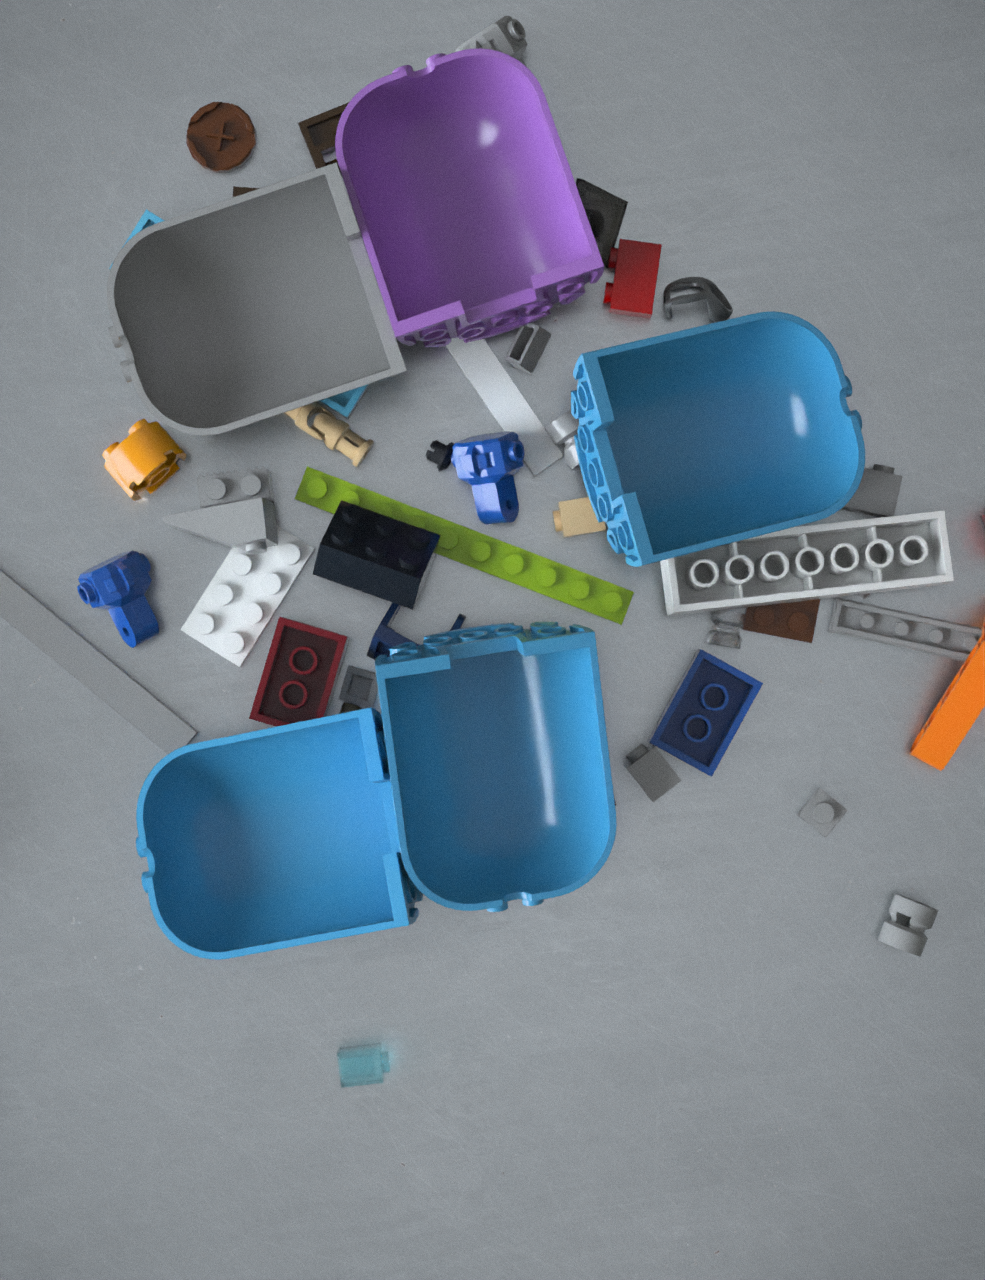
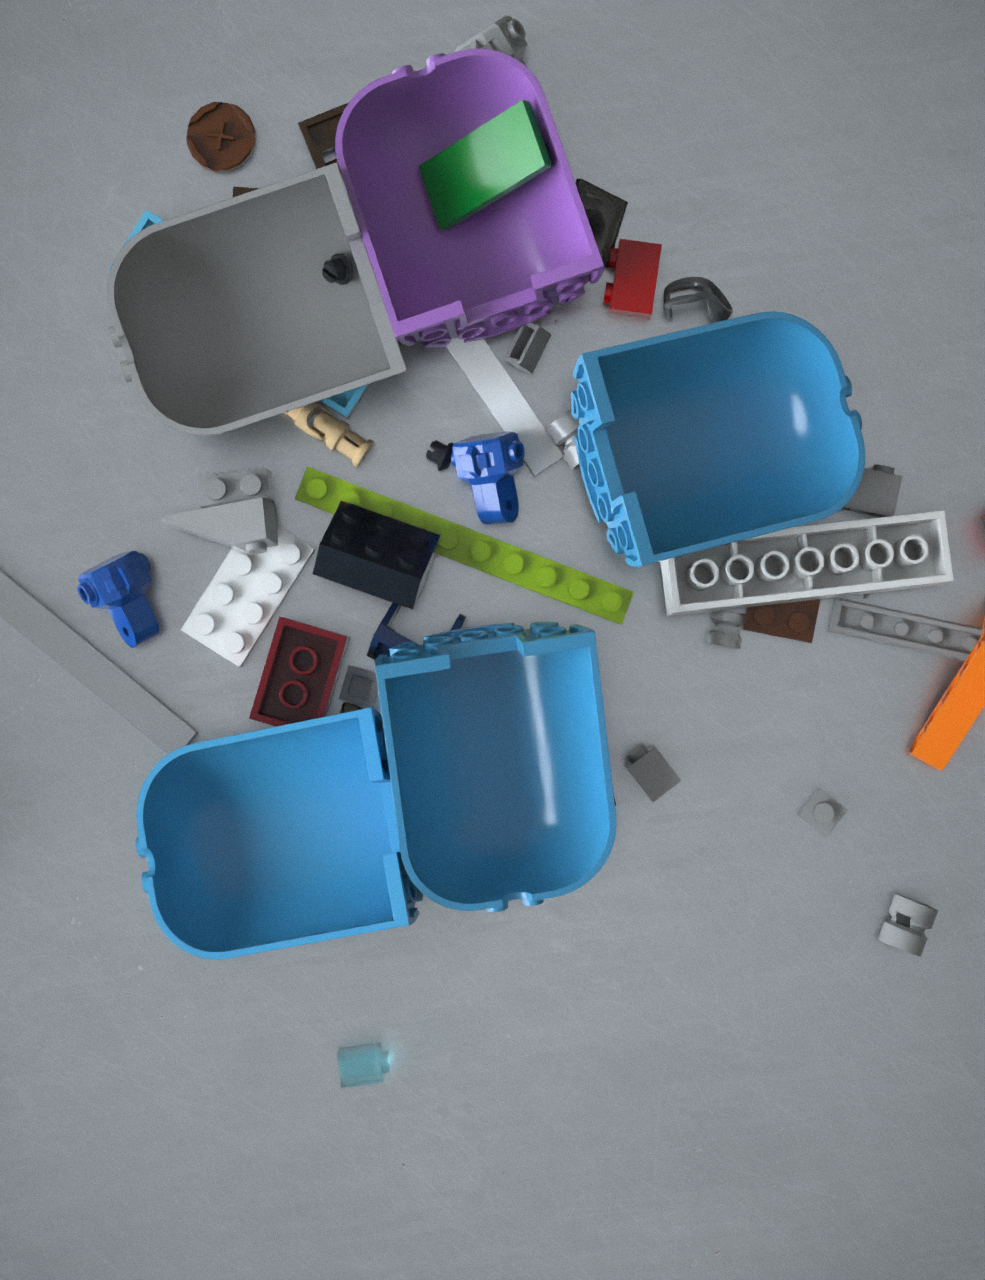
light orange brick [102,419,186,501] -> none
tan brick [552,497,606,538] -> none
blue brick [648,649,763,777] -> none
none -> black piece [322,253,353,285]
none -> green tile [419,100,552,230]

